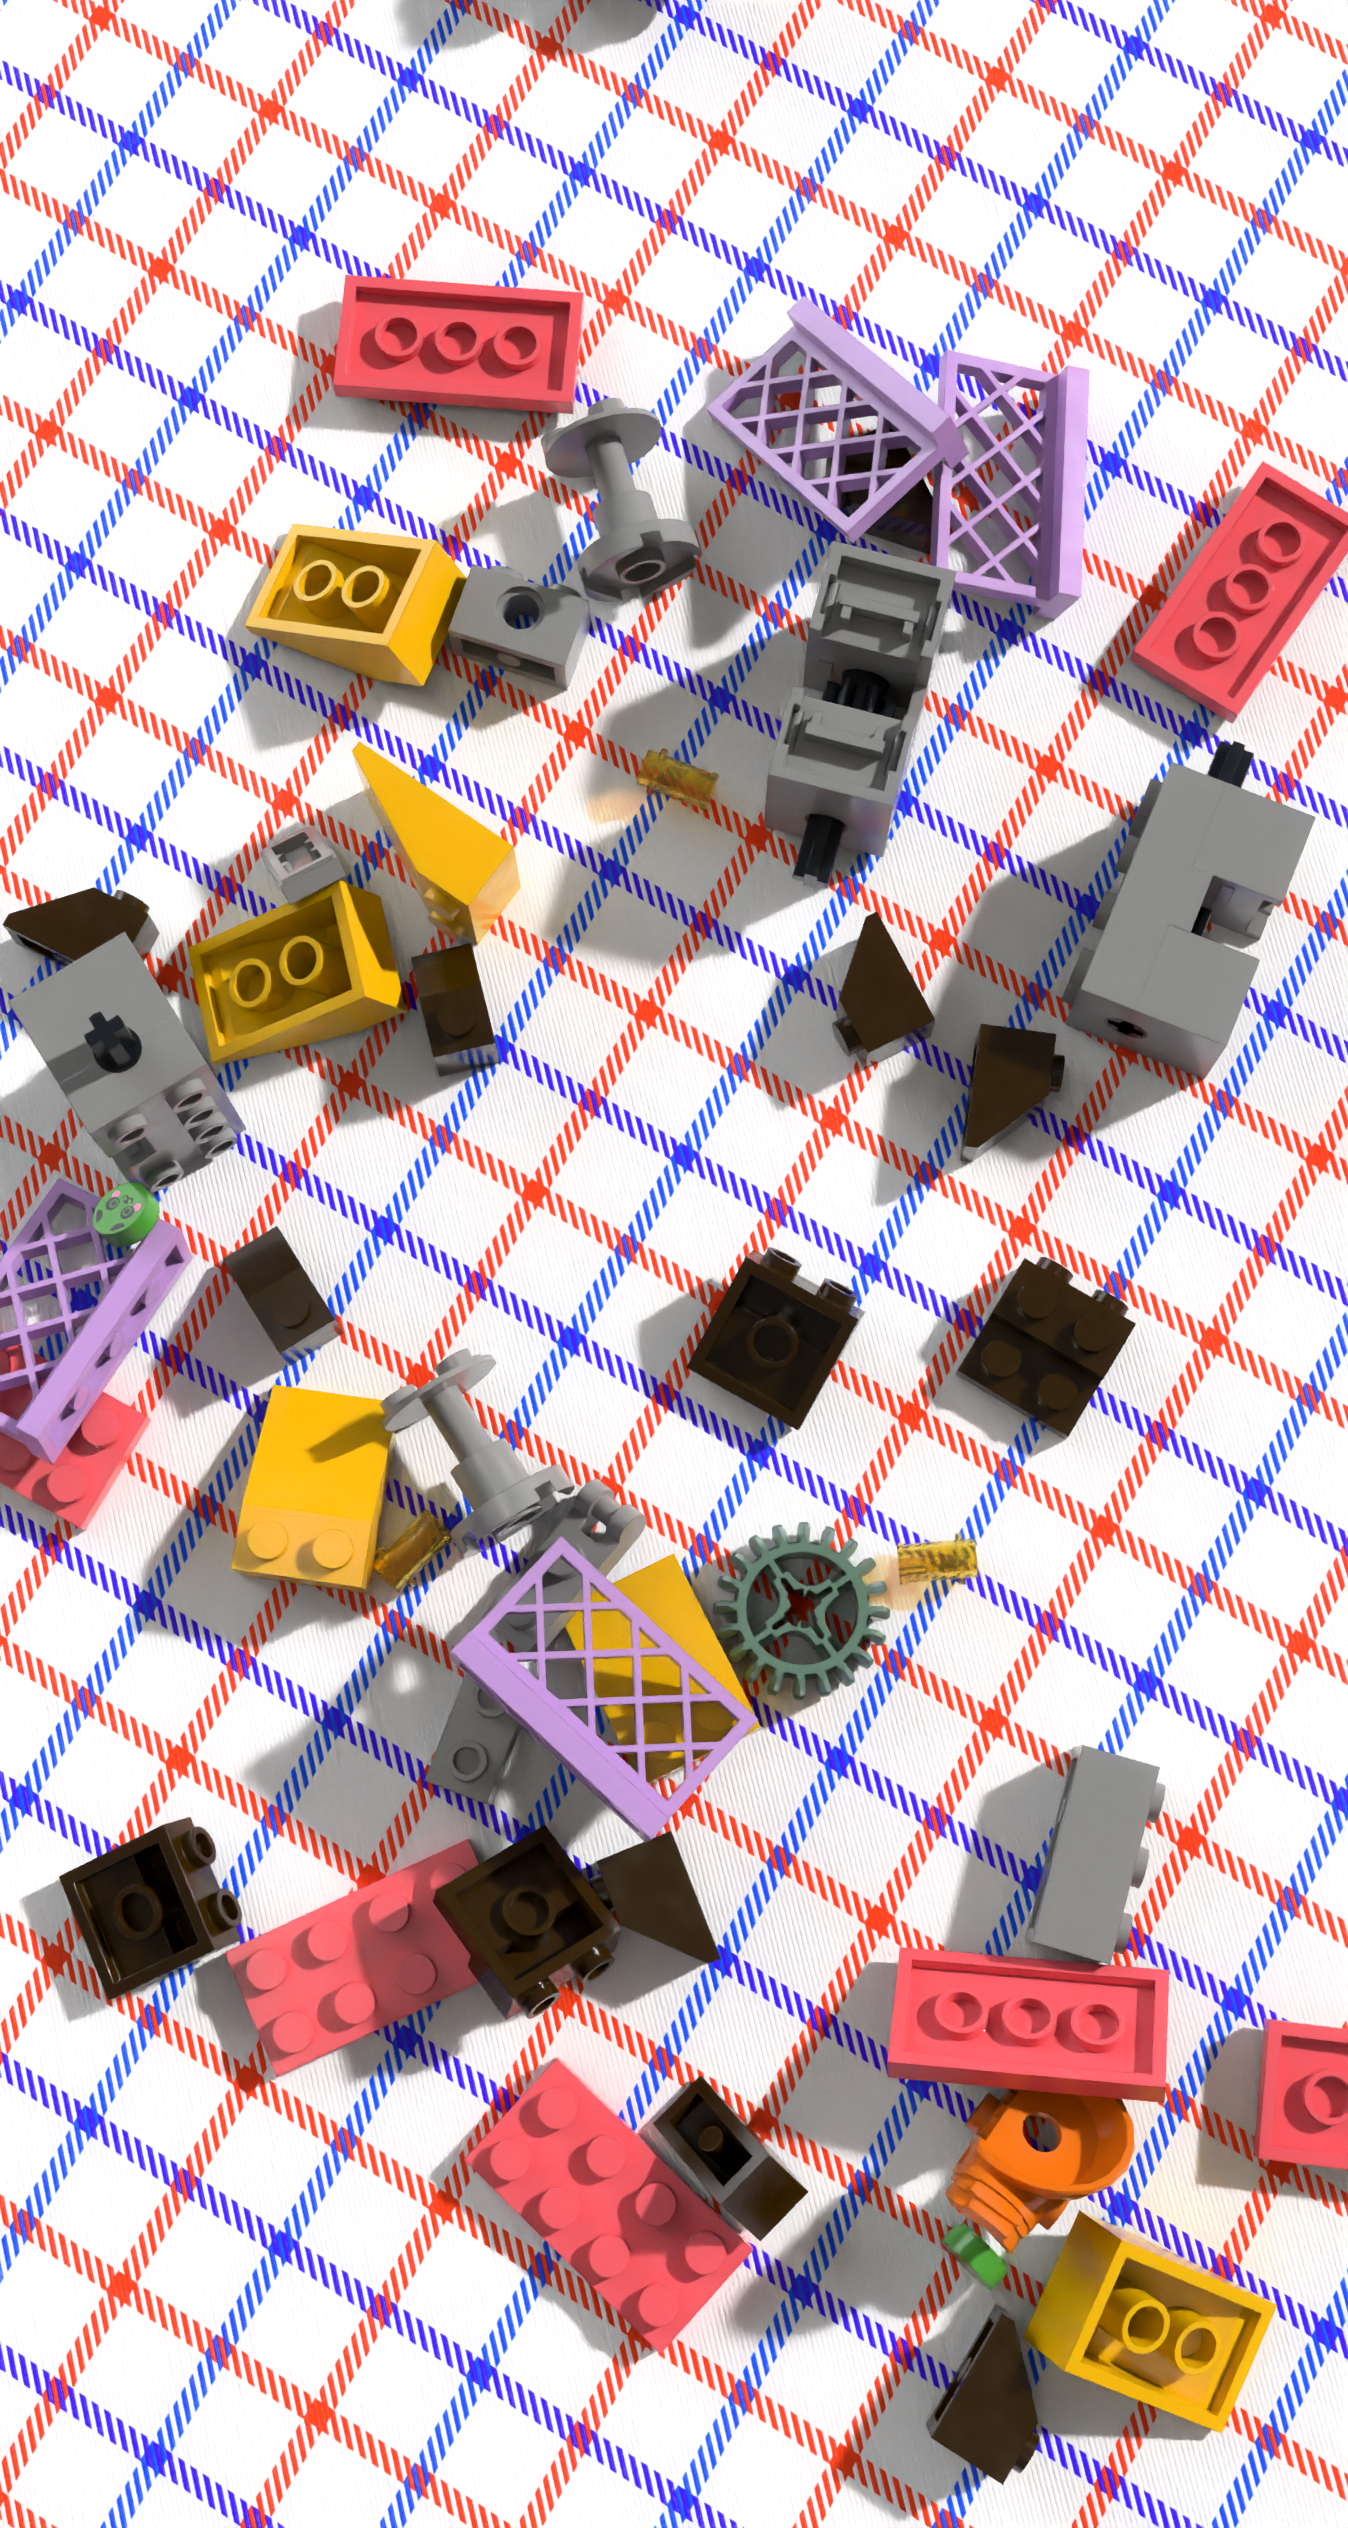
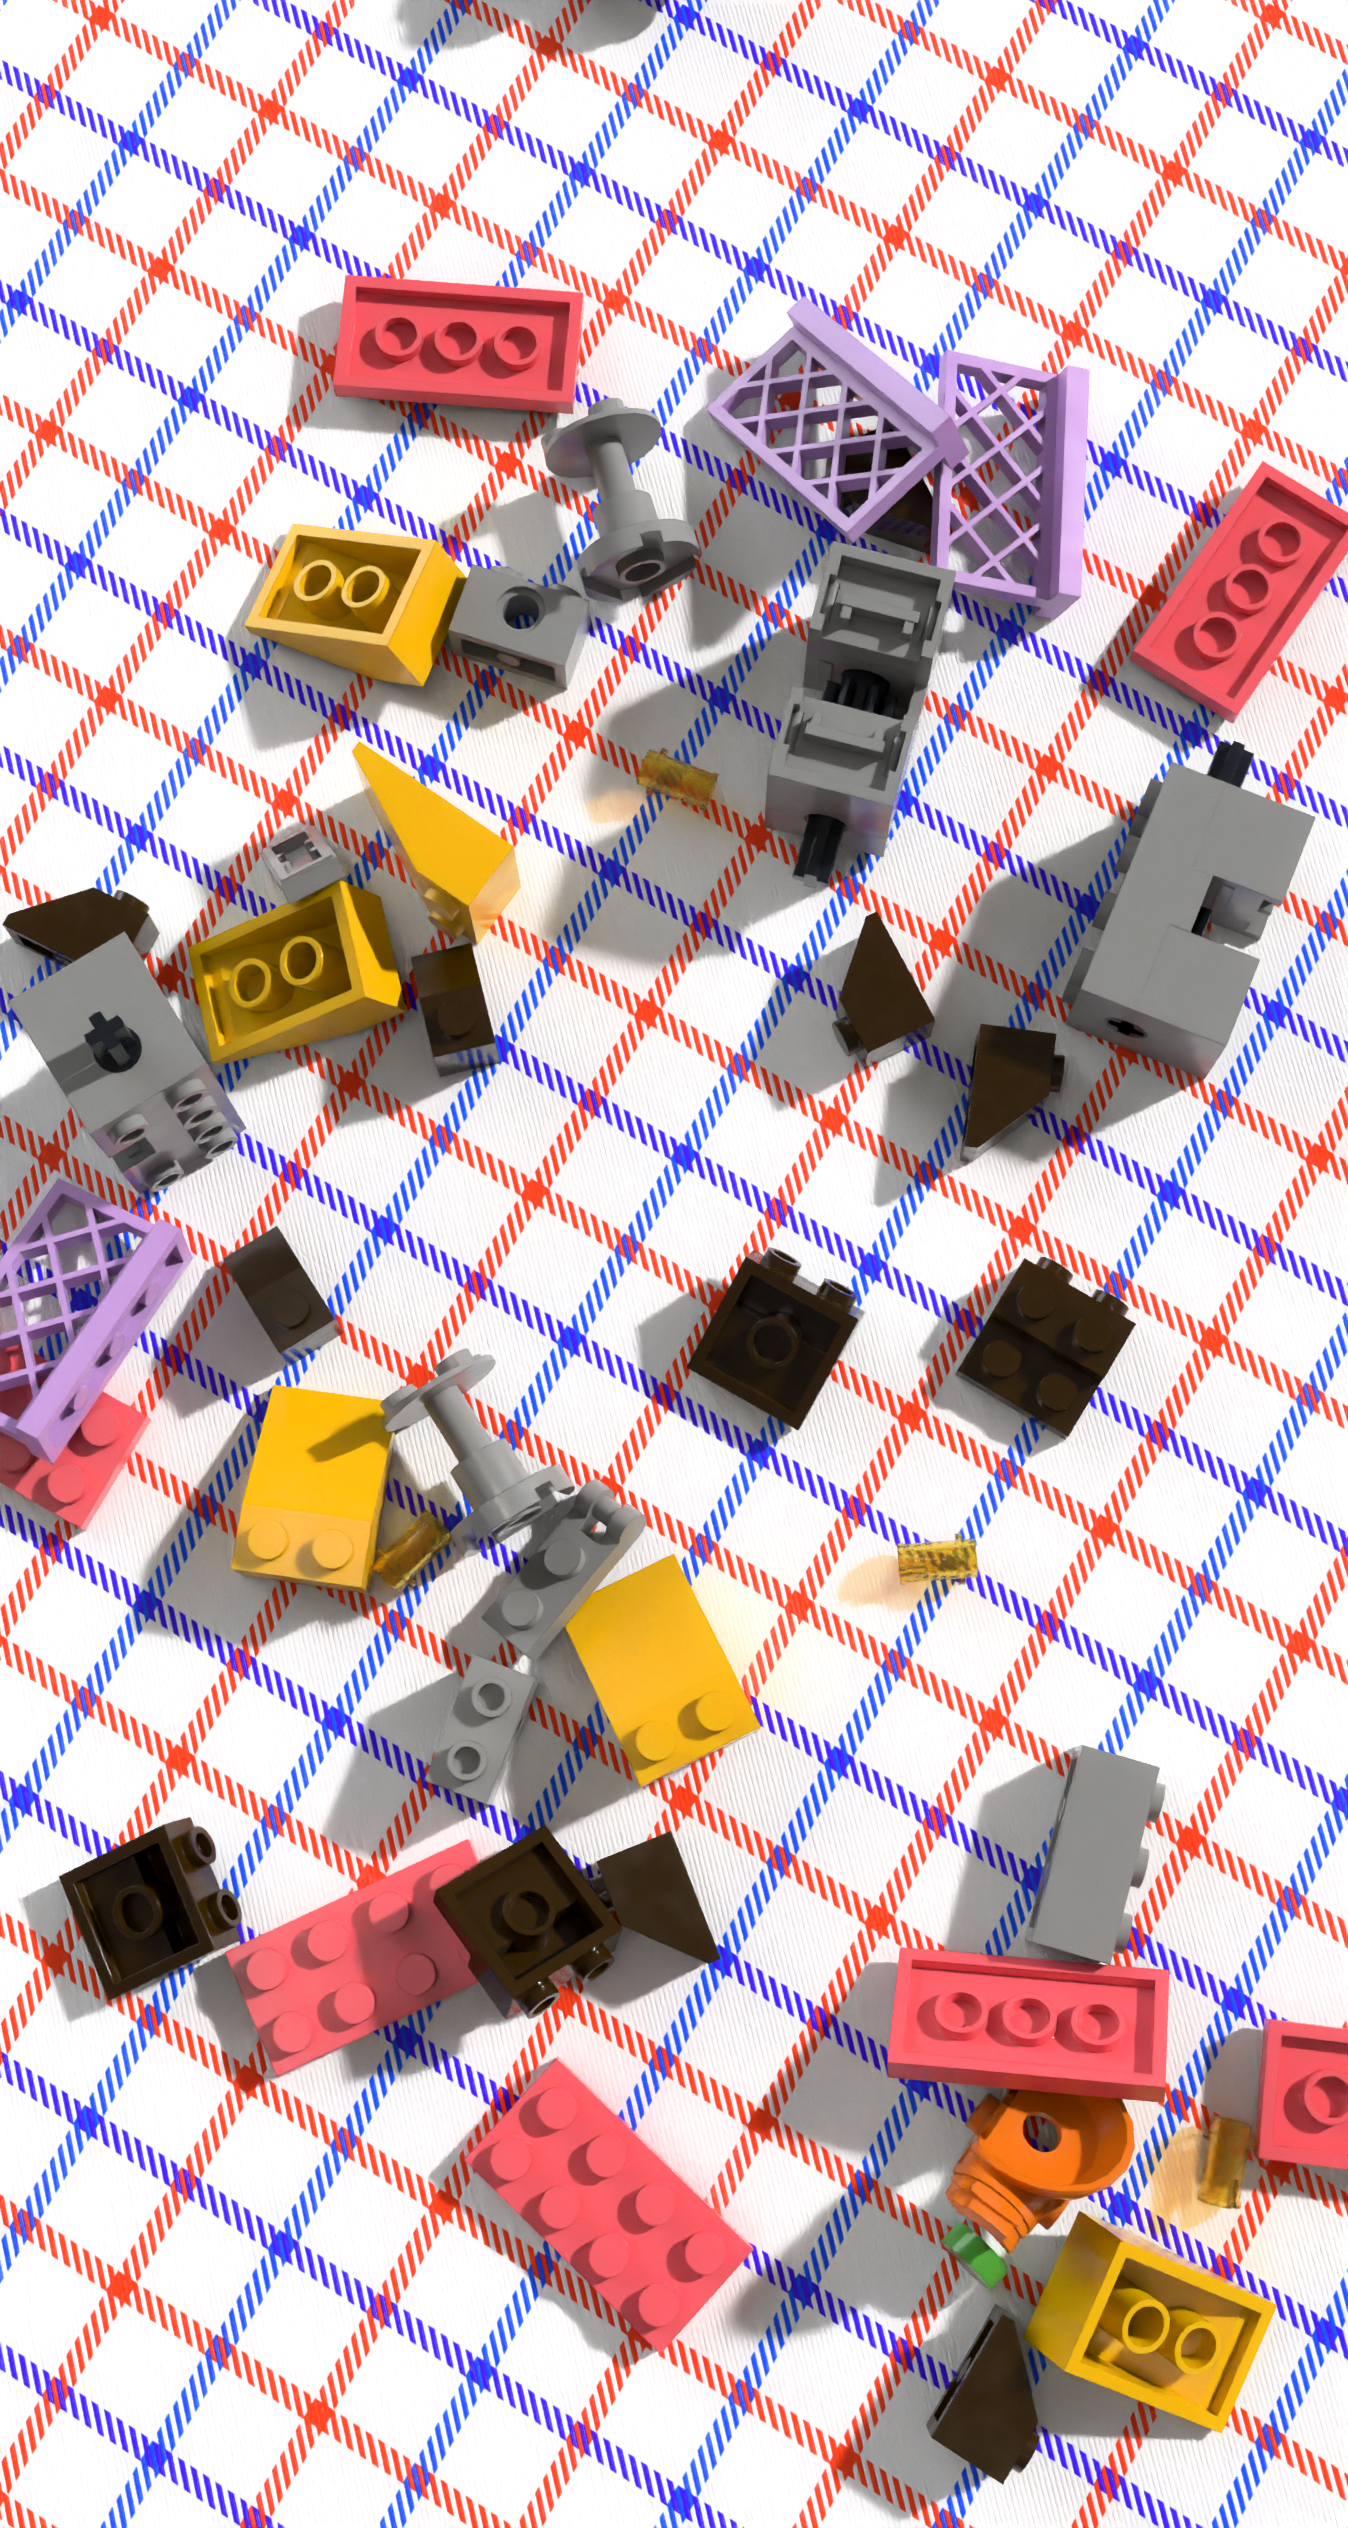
bright green tile [92,1182,160,1247] -> none
lavender fence [449,1536,759,1843] -> none
dark brown slope [653,2075,809,2241] -> none
sand green gear [713,1522,890,1700] -> none
none -> clear yellow pin [1197,2116,1257,2209]

